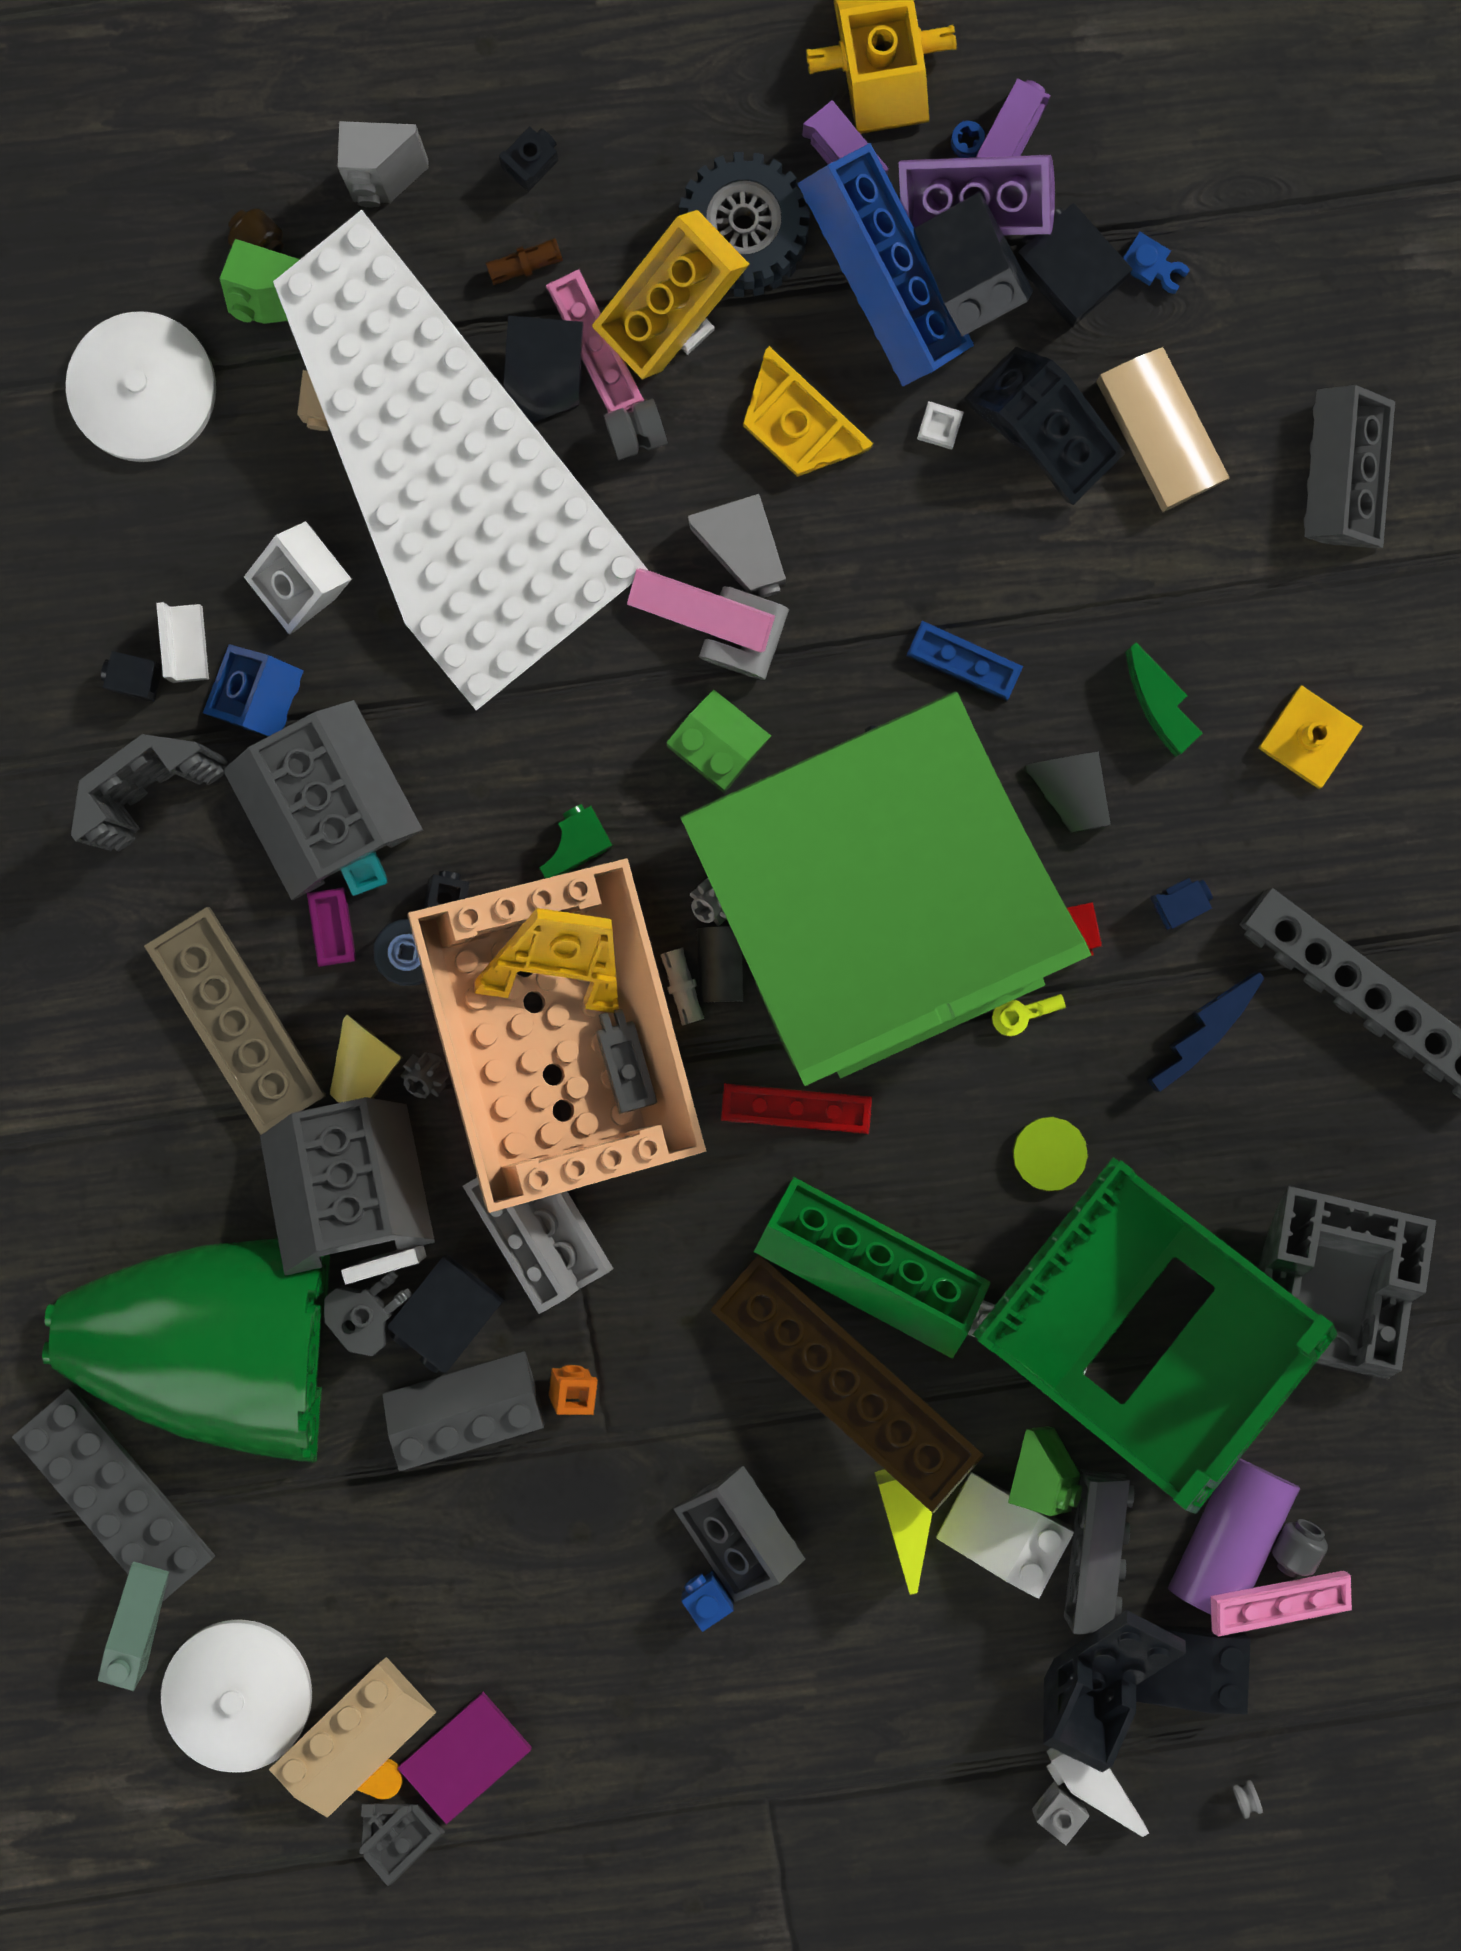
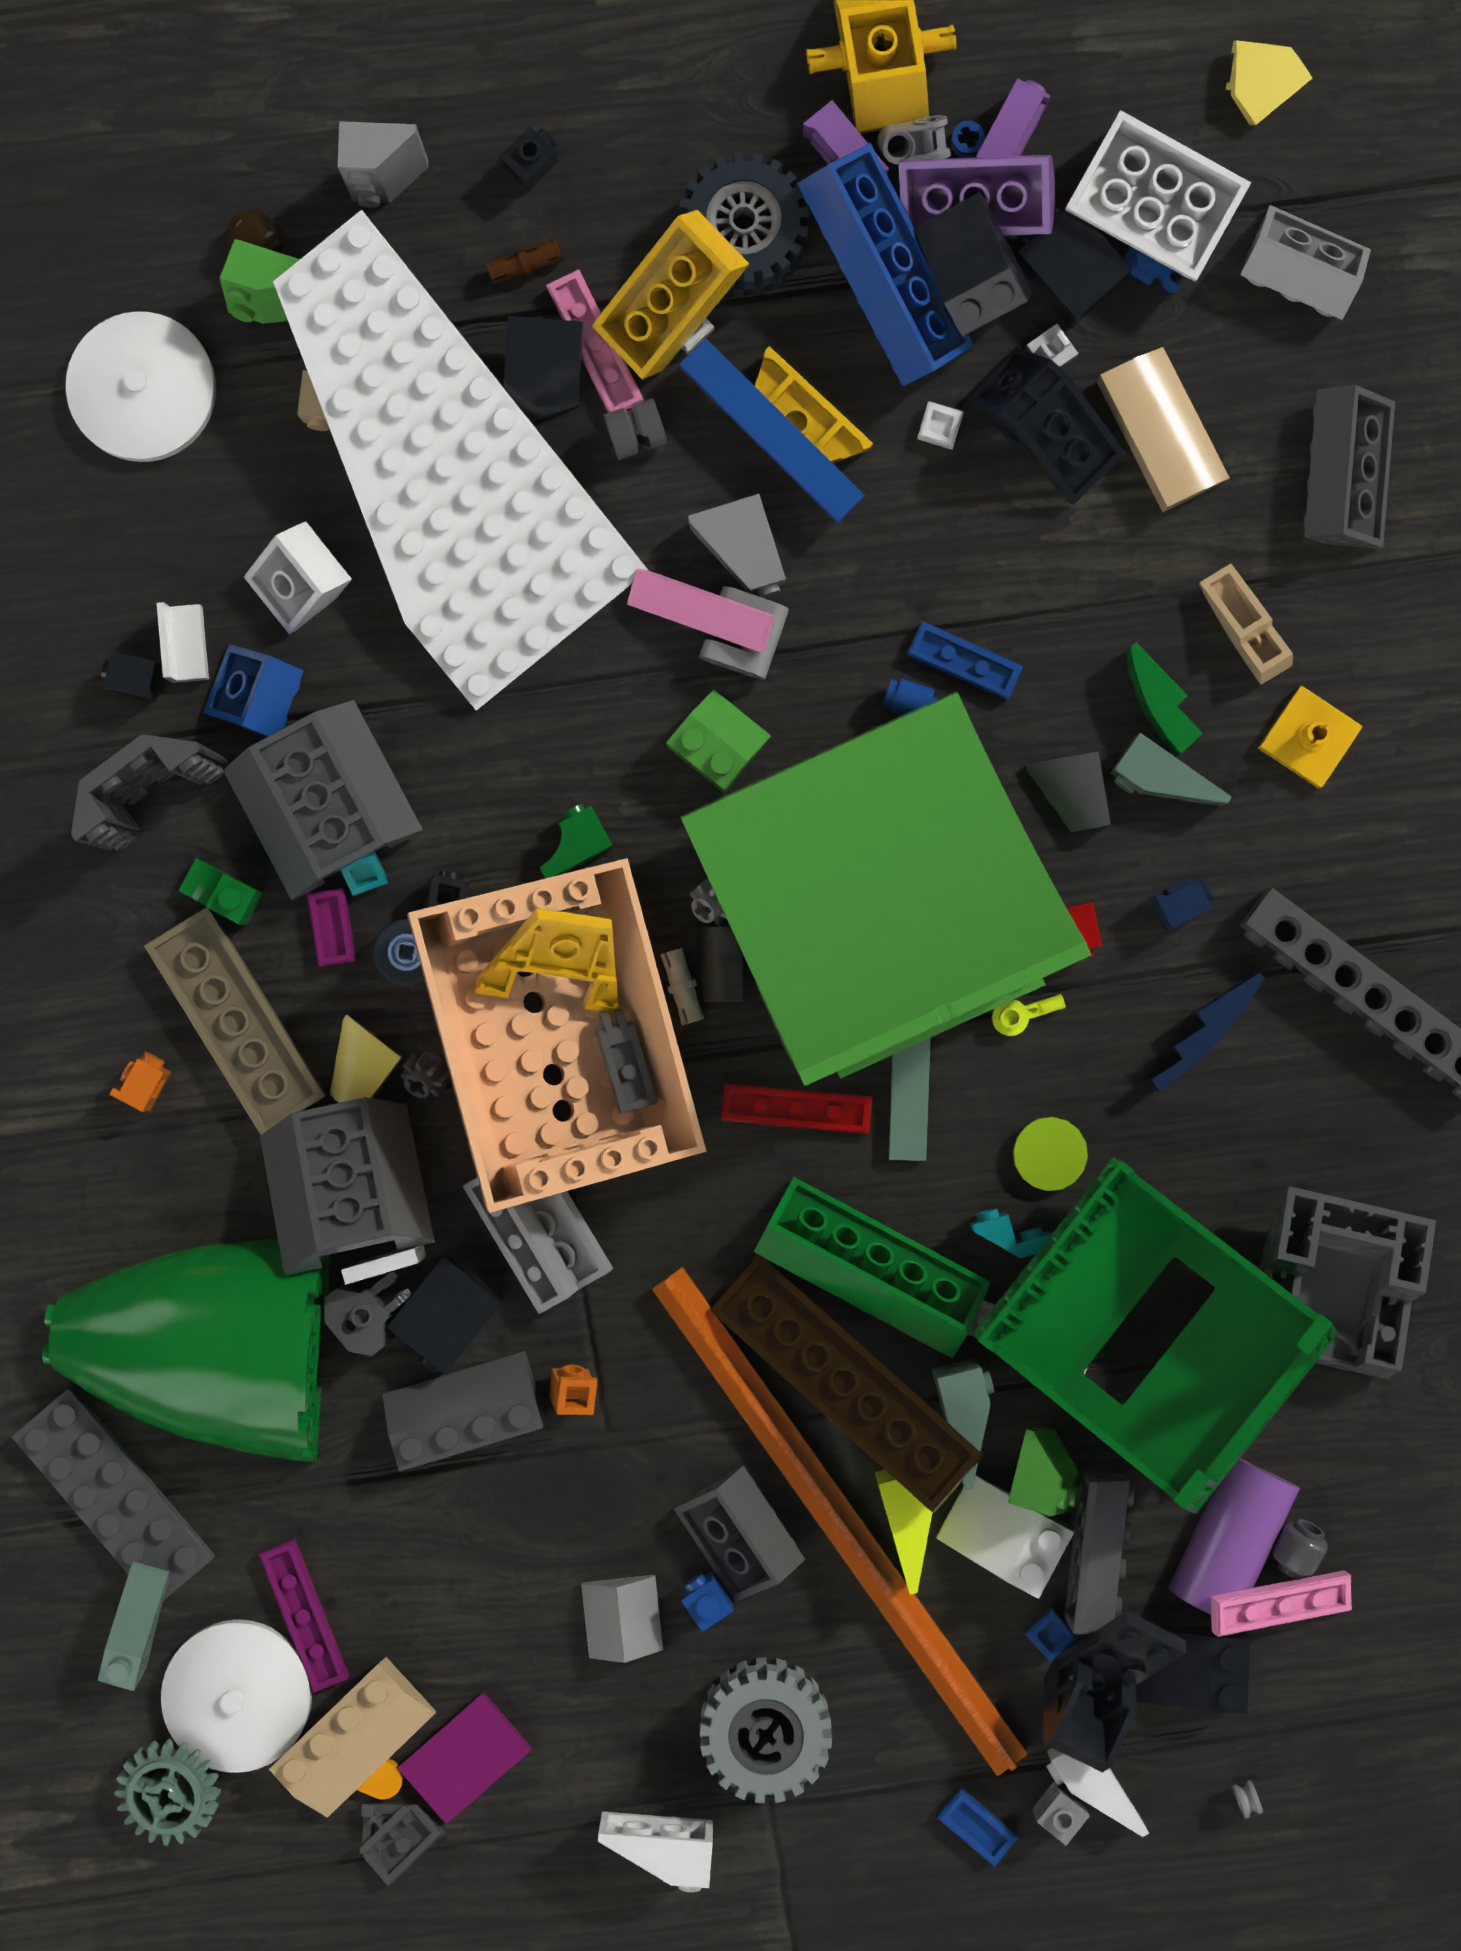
none -> orange brick [109,1052,171,1112]
none -> sand green gear [114,1739,221,1846]
none -> green arch [178,858,264,926]
none -> magenta tile [258,1538,350,1693]
none -> light grey slope [581,1575,663,1663]
none -> white slope [598,1812,713,1892]
none -> orange piece [652,1266,1028,1776]
none -> blue tile [680,338,865,524]
none -> light grey wheel [700,1657,832,1804]
none -> light grey piece [877,115,951,164]
none -> blue brick [882,678,938,717]
none -> sand green tile [889,1038,931,1161]
none -> sand green slope [931,1358,994,1490]
none -> blue tile [937,1786,1018,1867]
none -> teal slope [969,1208,1052,1258]
none -> blue tile [1024,1607,1078,1662]
none -> white tile [1025,324,1078,368]
none -> white slope [1065,110,1251,282]
none -> sand green slope [1109,733,1232,806]
none -> tan slope [1199,563,1293,685]
none -> light yellow slope [1225,40,1312,125]
none -> light grey slope [1240,205,1371,320]

